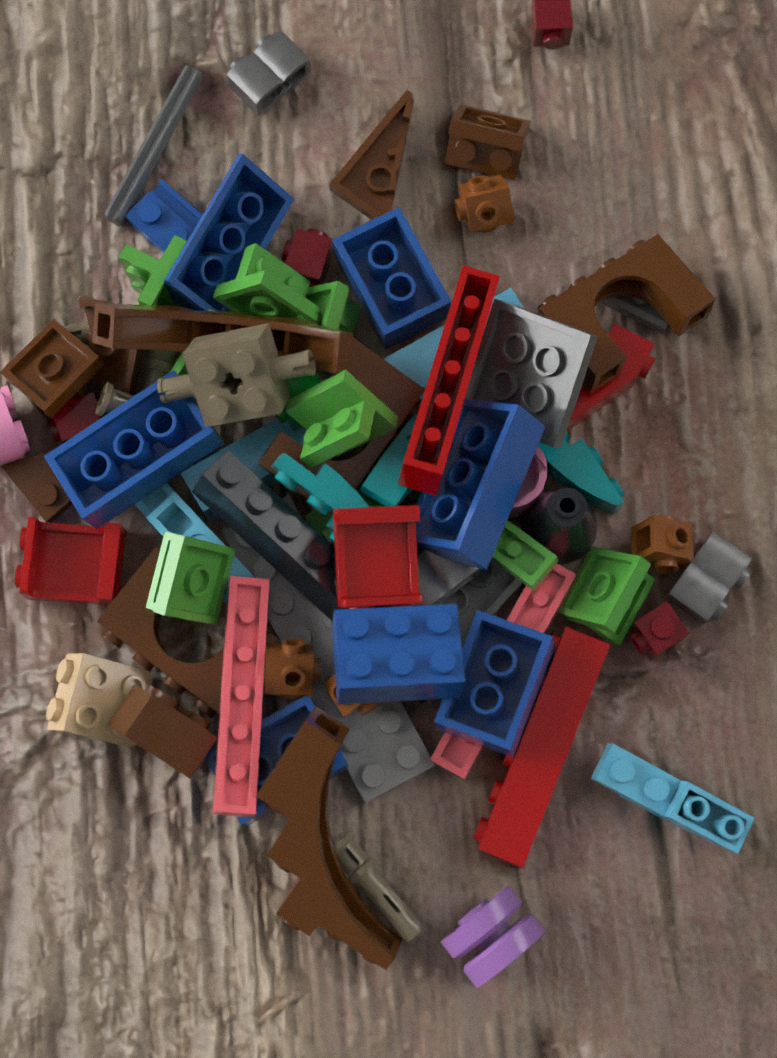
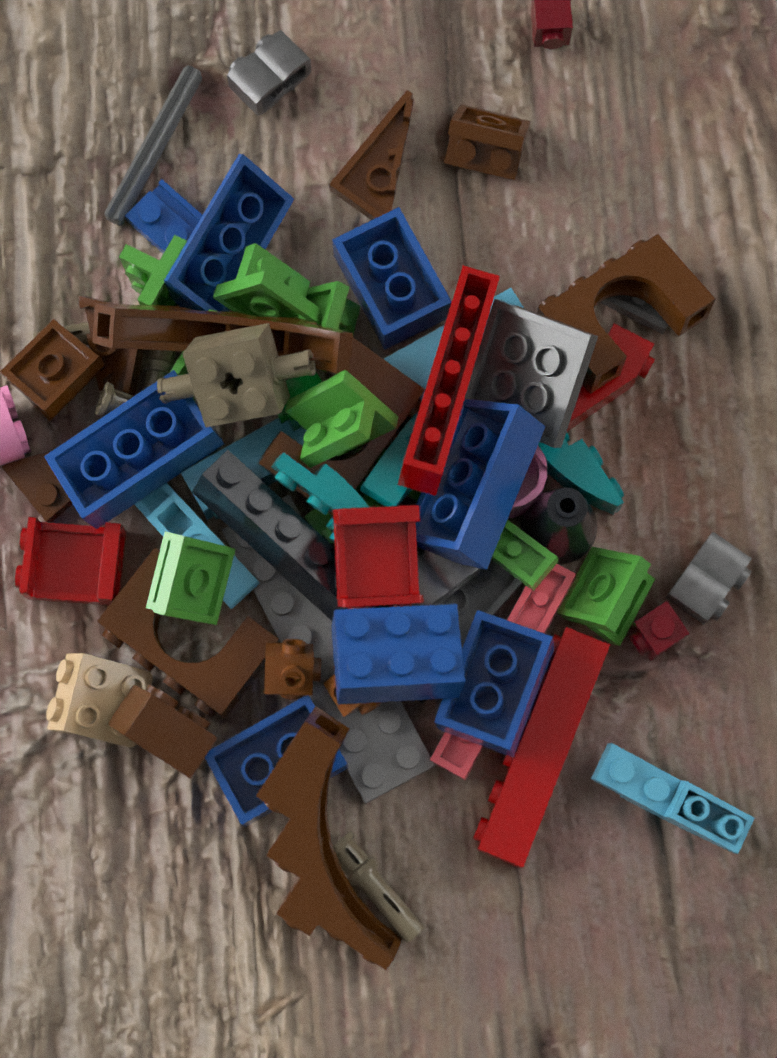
dark red brick [48,391,105,443] -> none
coral plate [213,576,270,818] -> none
dark red brick [282,229,333,287] -> none
medium lavender wheel [440,885,545,988] -> none
dark orange brick [455,175,514,233] -> none
dark orange brick [631,515,694,574] -> none

